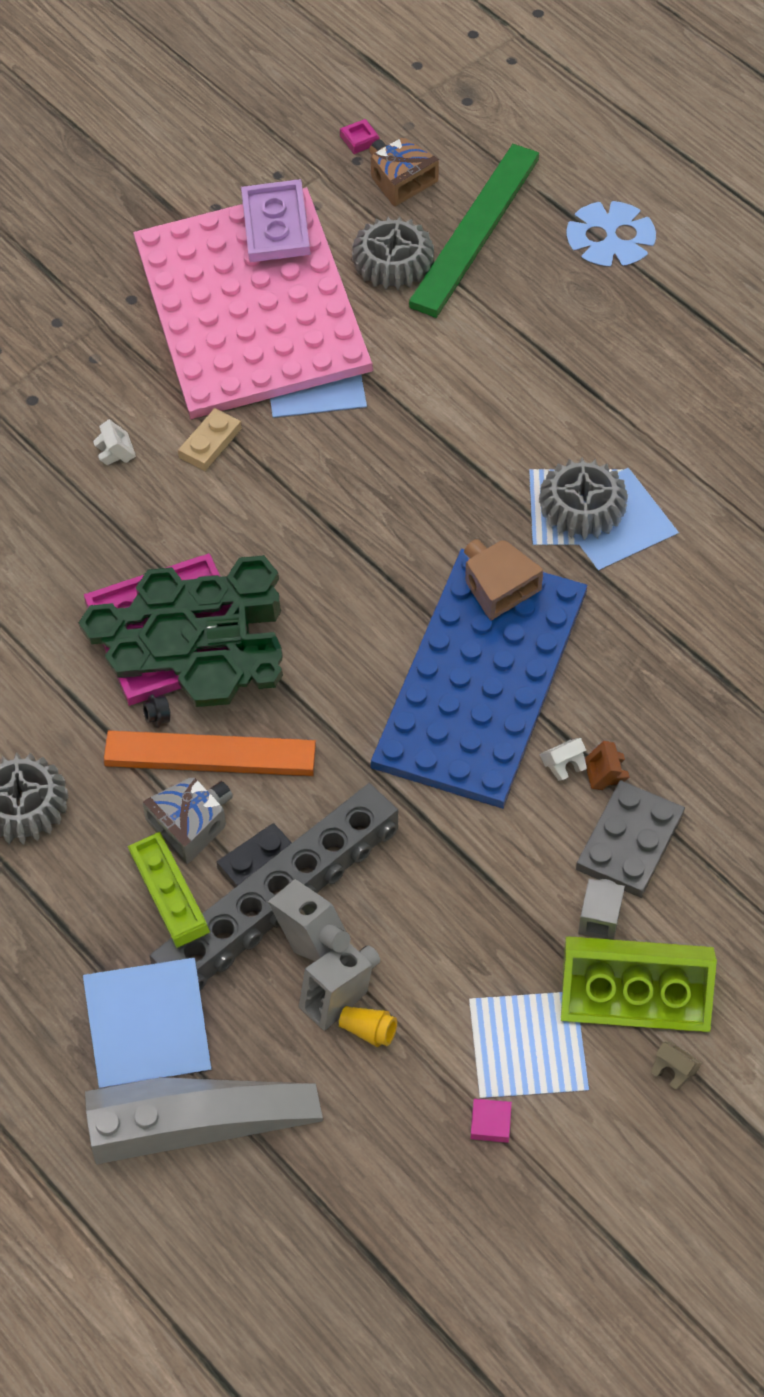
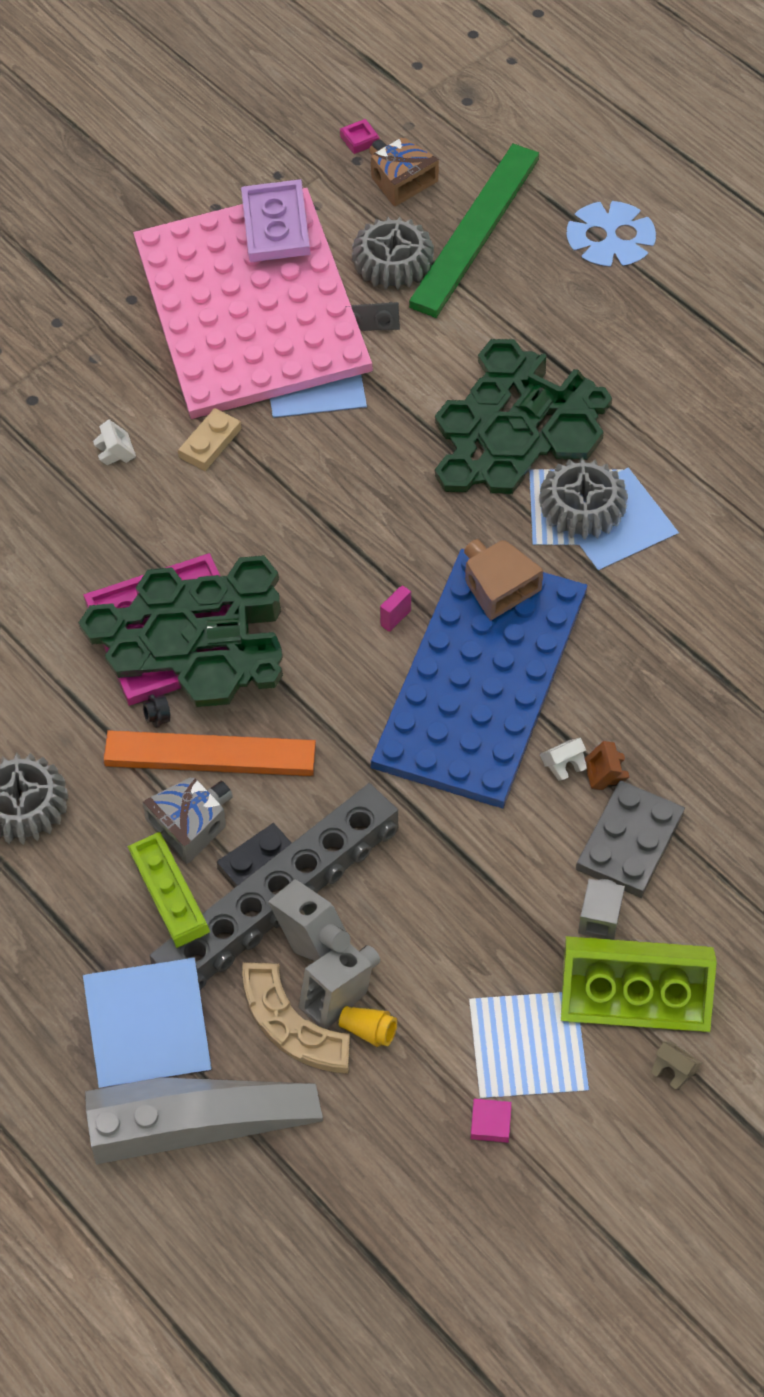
none -> tan tile [242,963,350,1074]
none -> dark grey hinge [345,302,400,331]
none -> dark pink tile [380,585,411,632]
none -> dark green piece [435,339,612,494]

